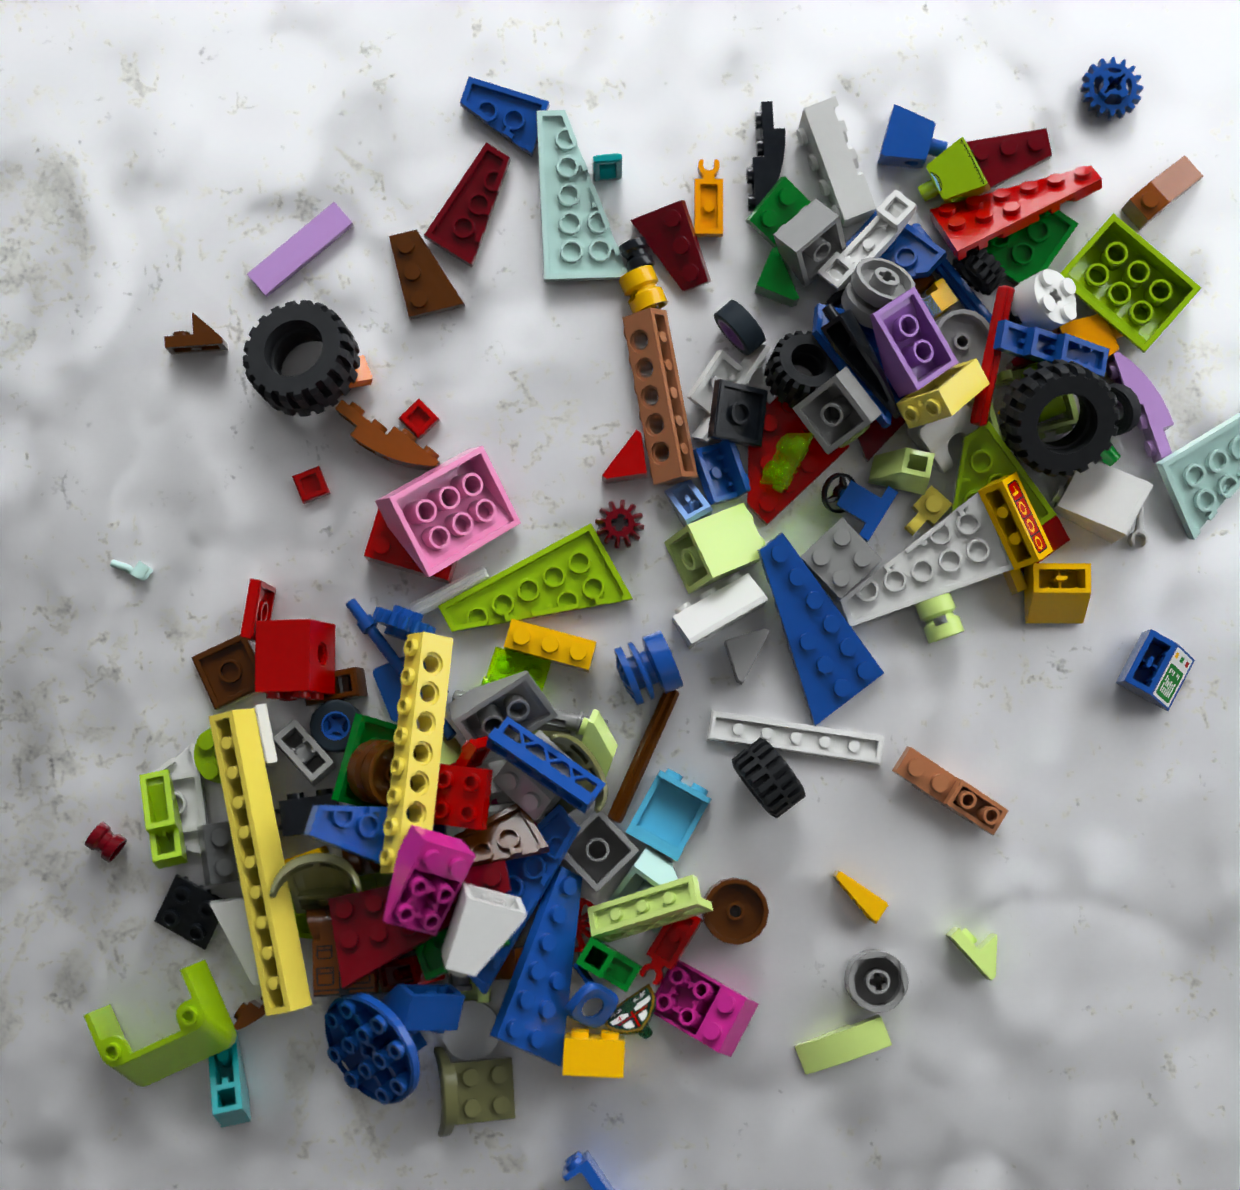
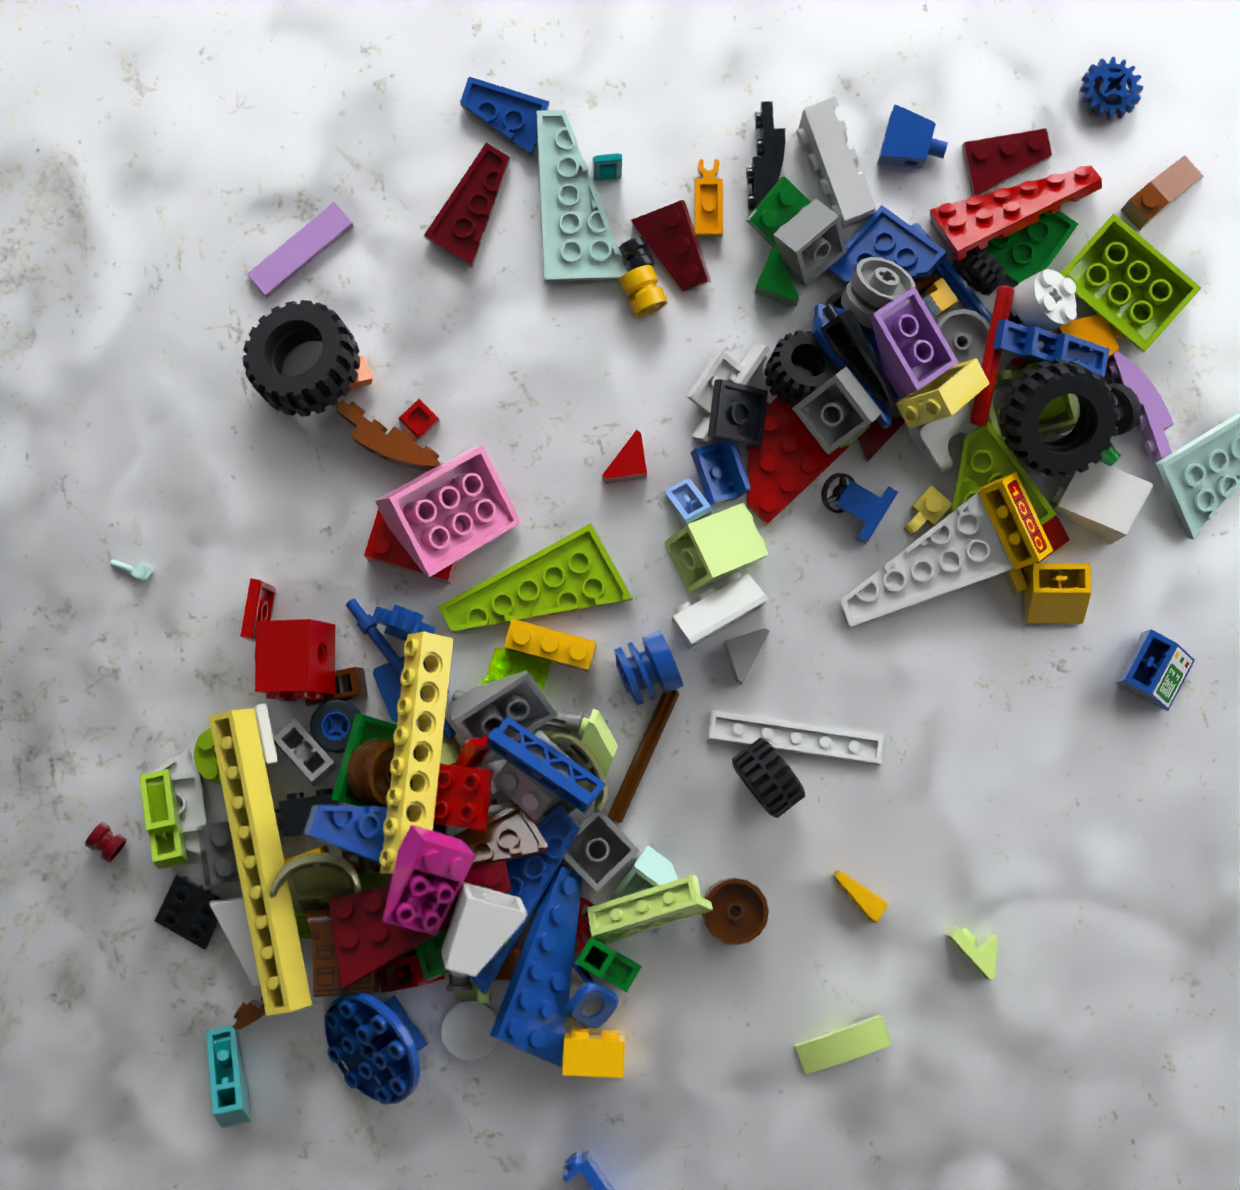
lime windscreen [83,960,236,1087] -> none
reddish brown slope [164,313,228,354] -> none
reddish brown tile [191,635,255,710] -> none
red tile [292,466,331,504] -> none
blue slope [380,984,465,1034] -> none
reddish brown wing [389,229,465,320] -> none
white axle [409,566,490,615] -> none
olive piece [433,1047,515,1137] -> none
dark red gear [595,500,644,550] -> none
shield [604,984,656,1039] -> none
nougat brick [623,308,698,486] -> none
medium azure panel [626,768,711,861] -> none
red plate [639,916,703,986] -> none
dark pink slope [647,960,759,1057] -> none
black wheel [714,300,766,356] -> none
blue wing [757,533,884,726] -> none
clear neon green hinge [760,433,814,493] -> none
light grey brick [800,517,883,603] -> none
white slope [817,189,917,291] -> none
light grey brick [844,949,909,1012] -> none
yellowish green slope [868,447,935,495] -> none
nougat slope [892,746,1009,835] -> none
yellowish green wheel [915,593,964,644] -> none
lime torso [917,137,991,203] -> none
white hand [1127,507,1149,547] -> none

